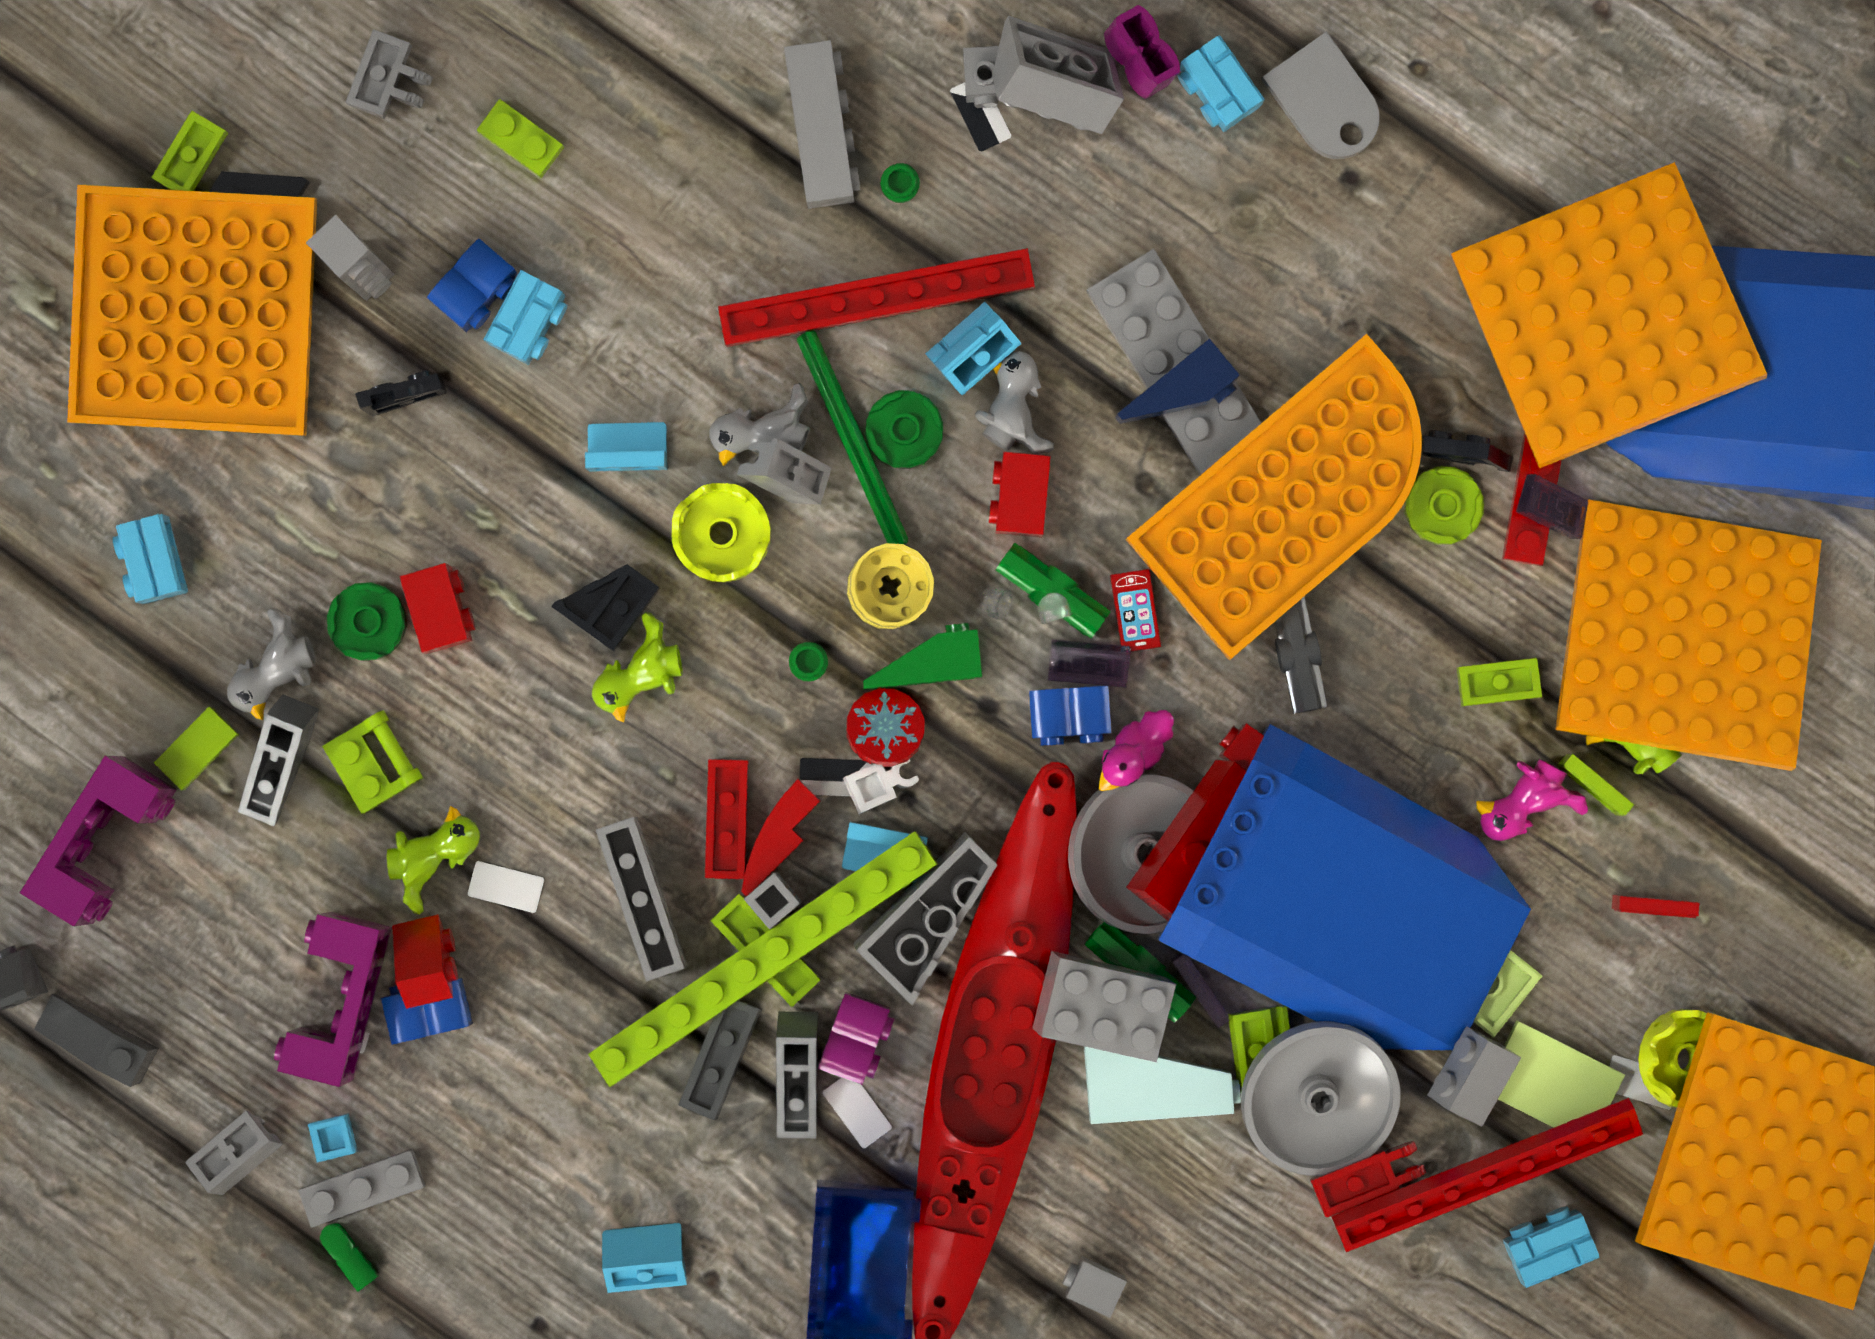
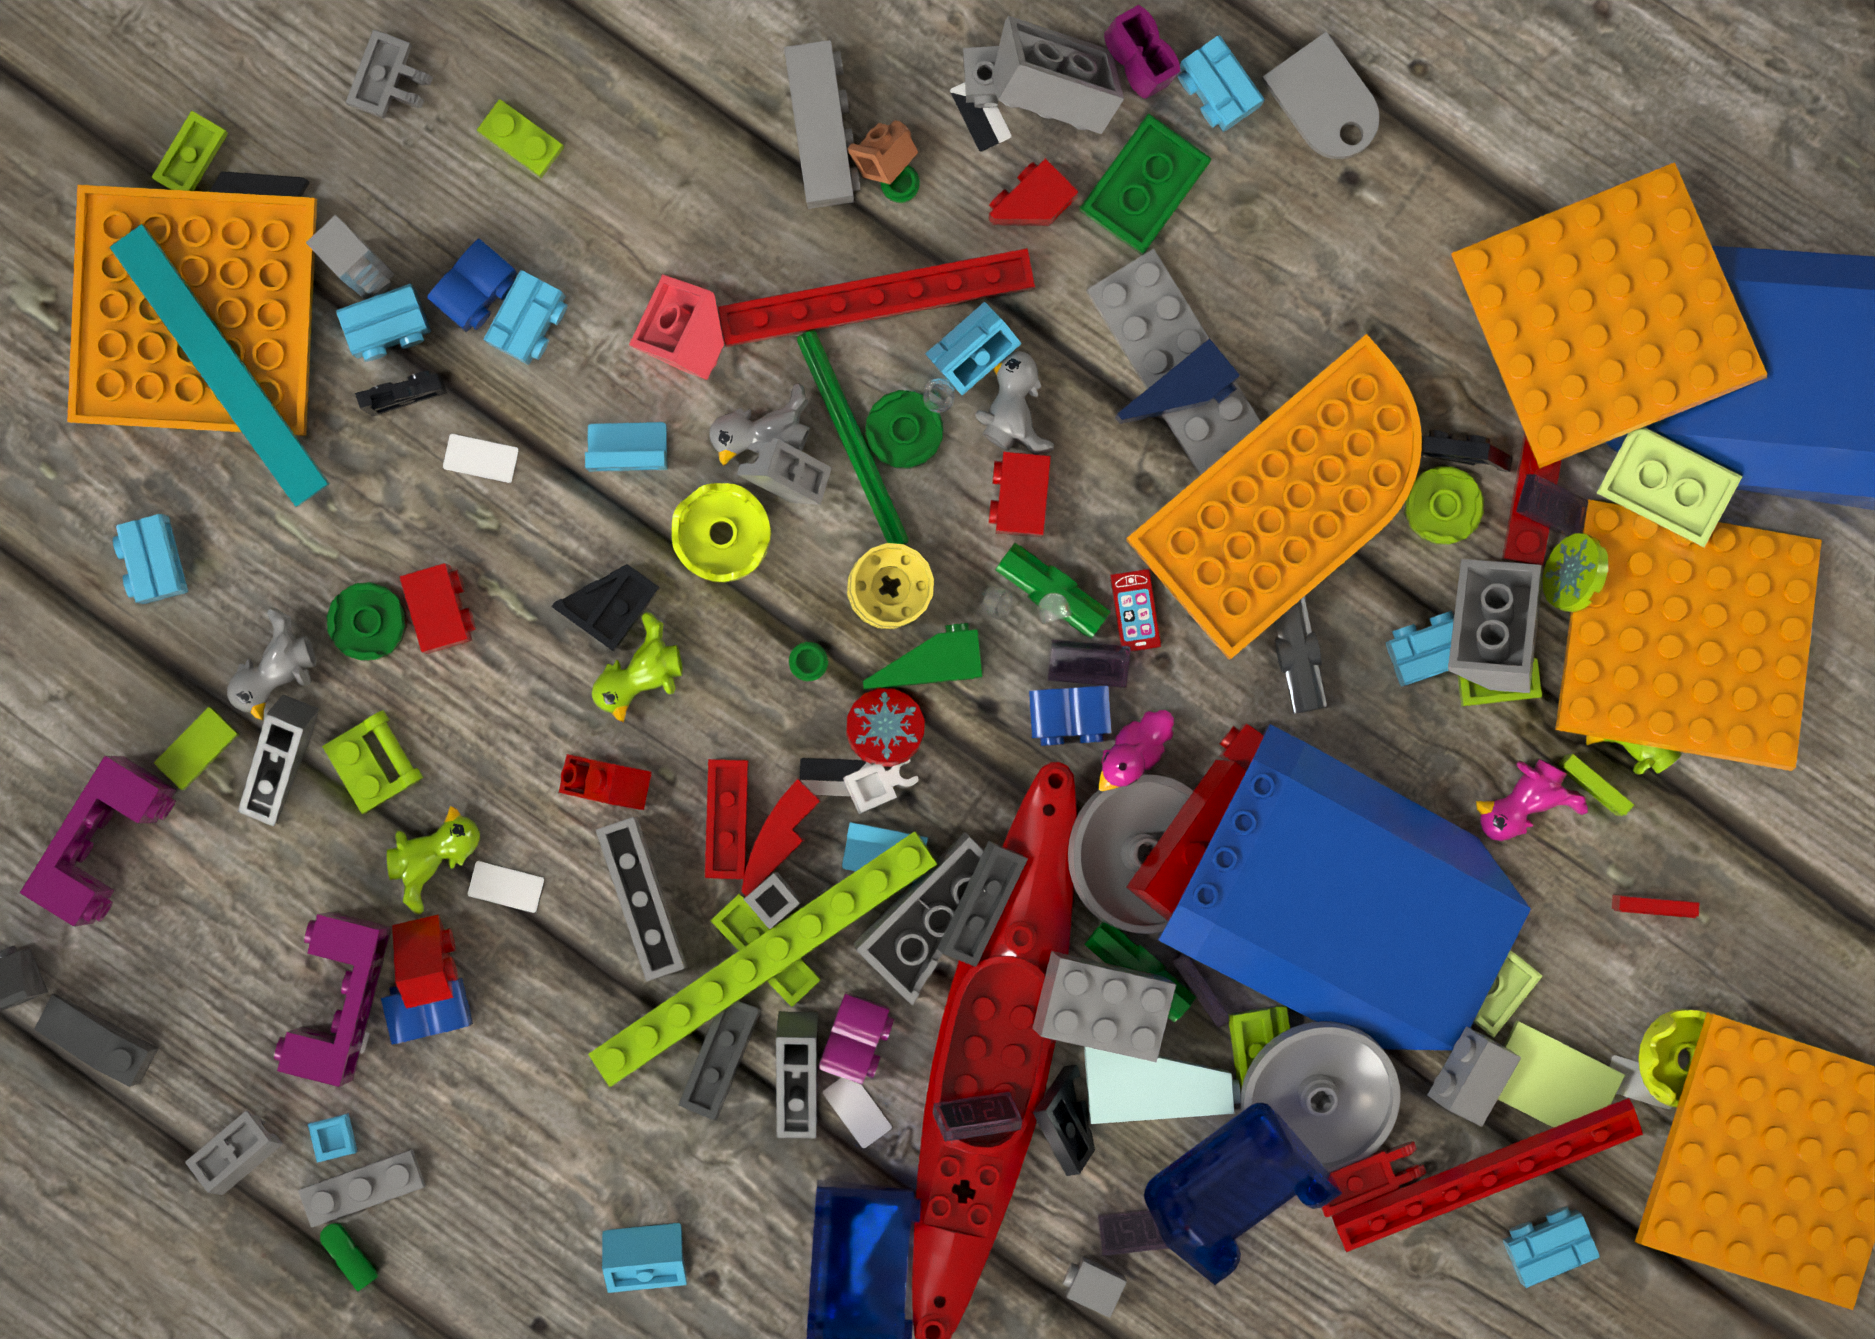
none -> teal tile [110,224,330,507]
none -> medium azure brick [336,283,431,362]
none -> white sticker [443,434,518,483]
none -> red slope [558,754,652,810]
none -> coral slope [629,274,724,380]
none -> nougat brick [847,120,918,184]
none -> clear hinge [923,377,955,413]
none -> tile [933,1092,1022,1142]
none -> dark grey plate [937,841,1028,967]
none -> red slope [989,158,1079,226]
none -> black wing [1033,1065,1095,1176]
none -> green tile [1079,113,1212,255]
none -> clear purple tile [1098,1206,1182,1256]
none -> clear blue windscreen [1144,1103,1342,1285]
none -> medium azure brick [1385,611,1454,687]
none -> light grey slope [1448,559,1542,693]
none -> lime tile [1543,533,1608,612]
none -> yellowish green tile [1597,427,1742,547]

